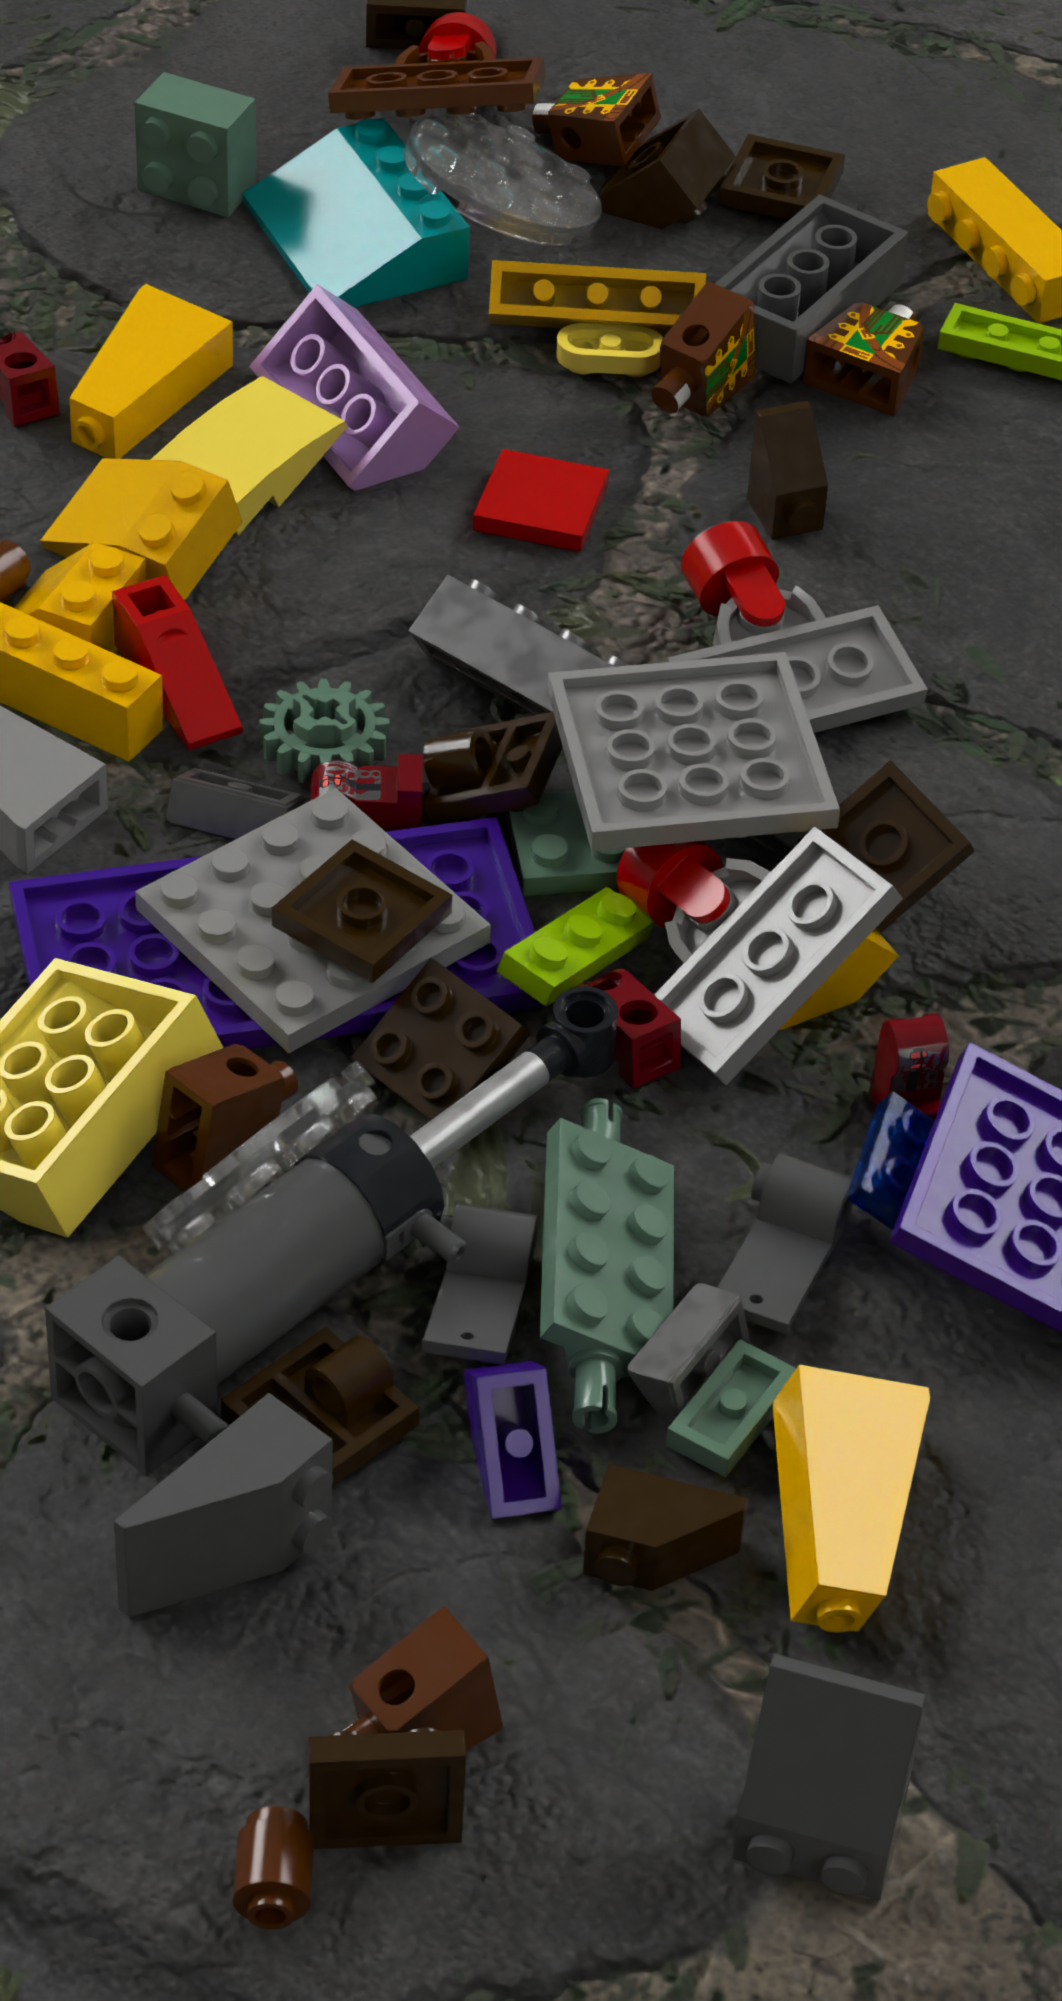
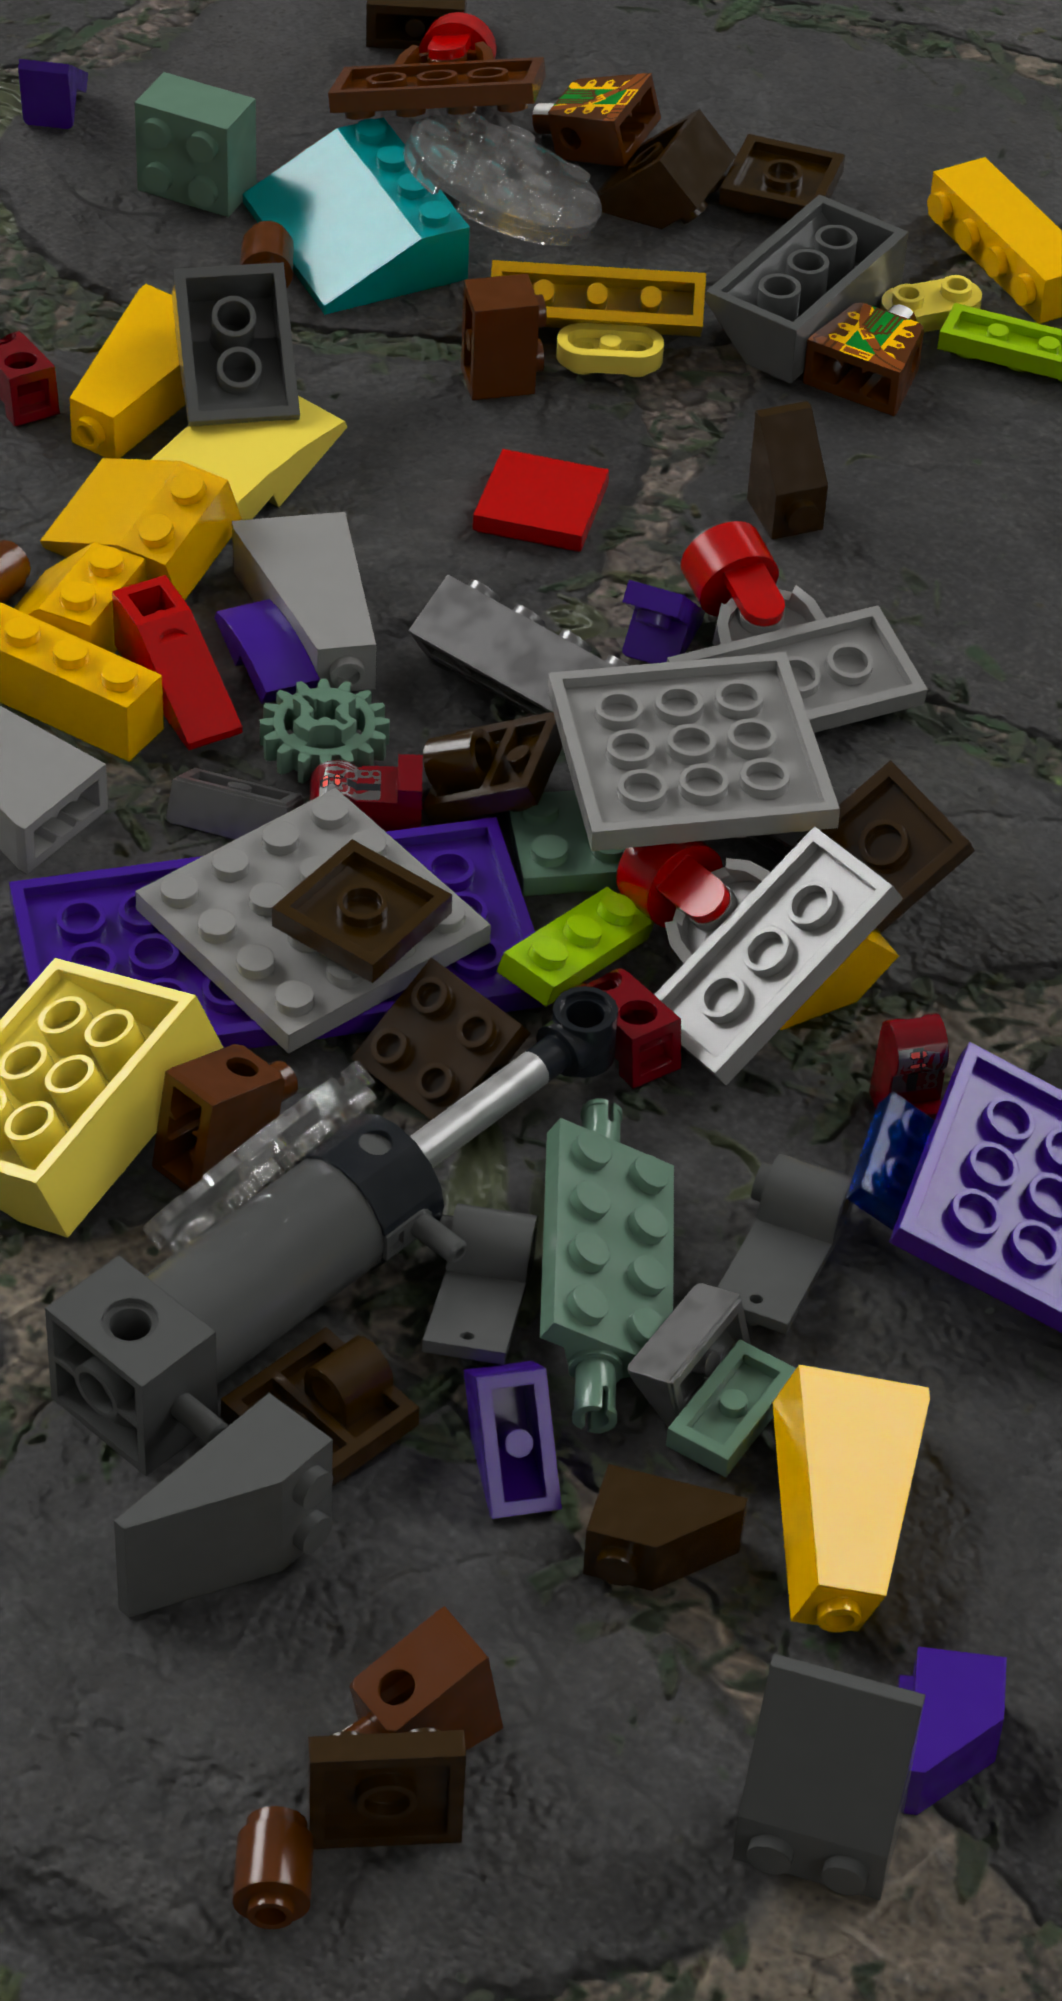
lavender slope [249,284,460,491] -> none
reddish brown torso [651,281,755,416] -> none
none -> dark purple slope [18,59,88,129]
none -> dark grey slope [172,262,300,426]
none -> dark purple slope [214,599,320,704]
none -> light grey slope [232,512,376,691]
none -> reddish brown brick [240,221,294,288]
none -> reddish brown brick [461,273,547,400]
none -> dark purple slope [622,580,705,664]
none -> light yellow plate [881,275,982,332]
none -> dark purple slope [897,1647,1007,1815]

